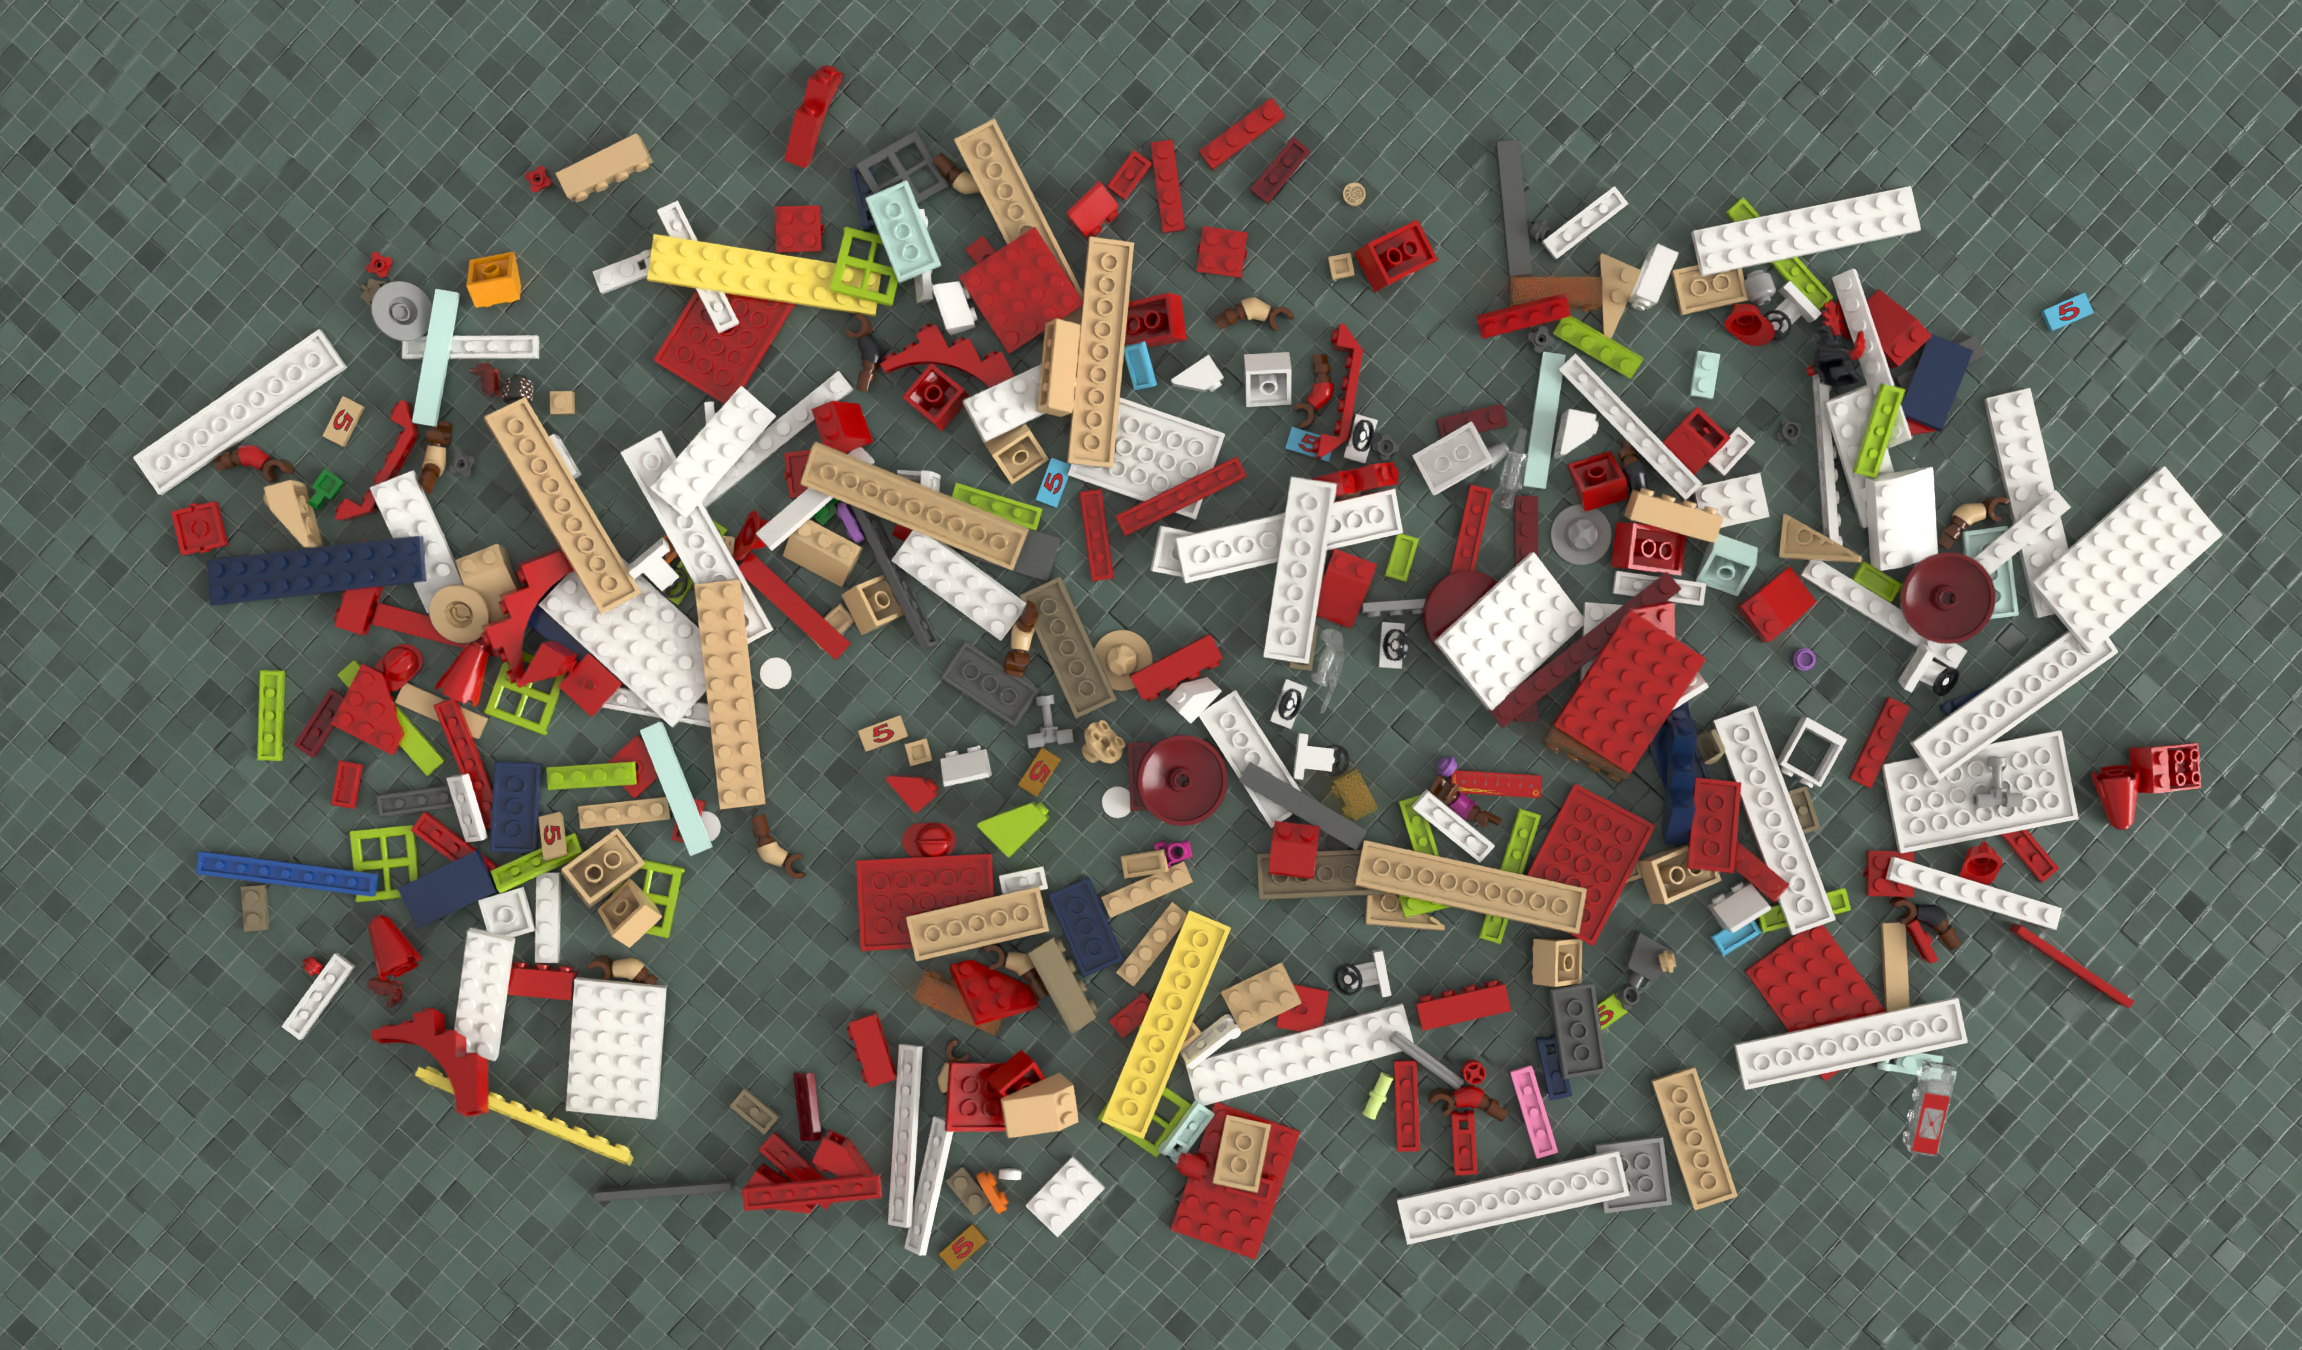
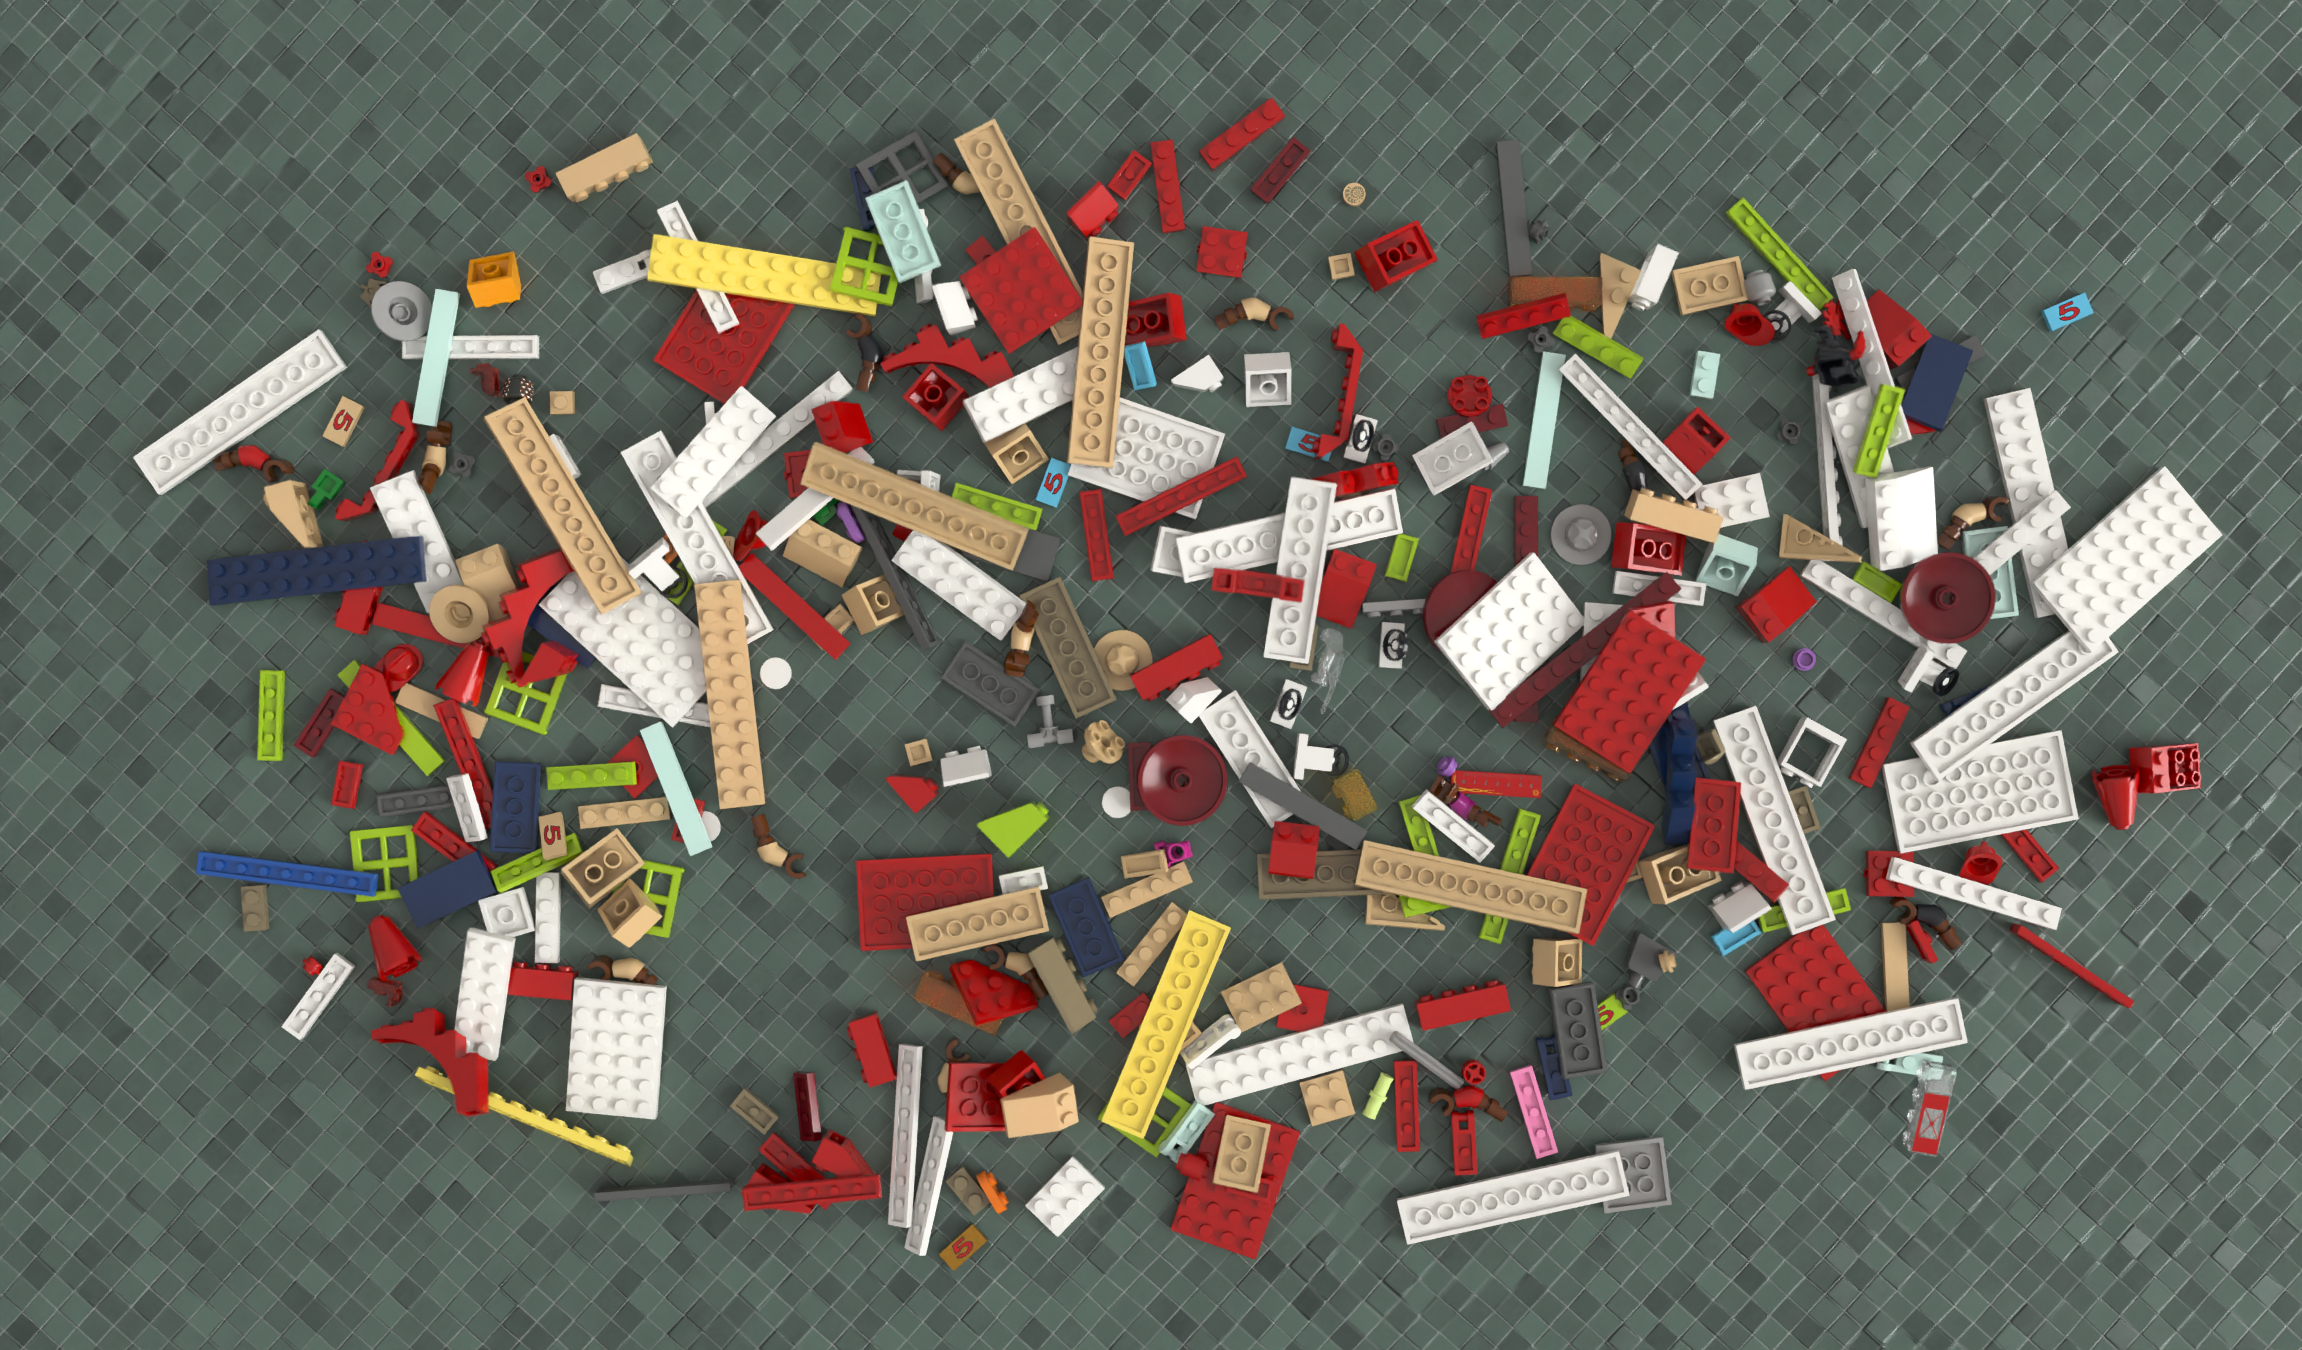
red plate [171,501,228,556] -> none
red plate [558,653,623,717] -> none
red plate [774,205,824,253] -> none
red arch [784,65,844,168] -> none
tan tile [858,715,908,752] -> none
red piece [902,823,956,857] -> none
white tile [999,1168,1022,1180] -> none
pearl gold tile [1018,747,1061,797] -> none
tan brick [1037,319,1080,417] -> none
piece [1292,354,1334,430] -> none
white piece [1333,949,1391,997] -> none
clear animal [1499,427,1529,510] -> none
white plate [1542,186,1628,260] -> none
white slope [1553,409,1598,459] -> none
red slope [1568,451,1628,512] -> none
tan plate [1651,1066,1738,1210] -> none
white plate [1691,186,1921,277] -> none
white plate [1707,427,1755,476] -> none
light grey bar [1972,757,2023,808] -> none
none -> red slope [1211,567,1305,603]
none -> tan plate [1299,1069,1355,1126]
none -> red dish [1447,375,1492,417]

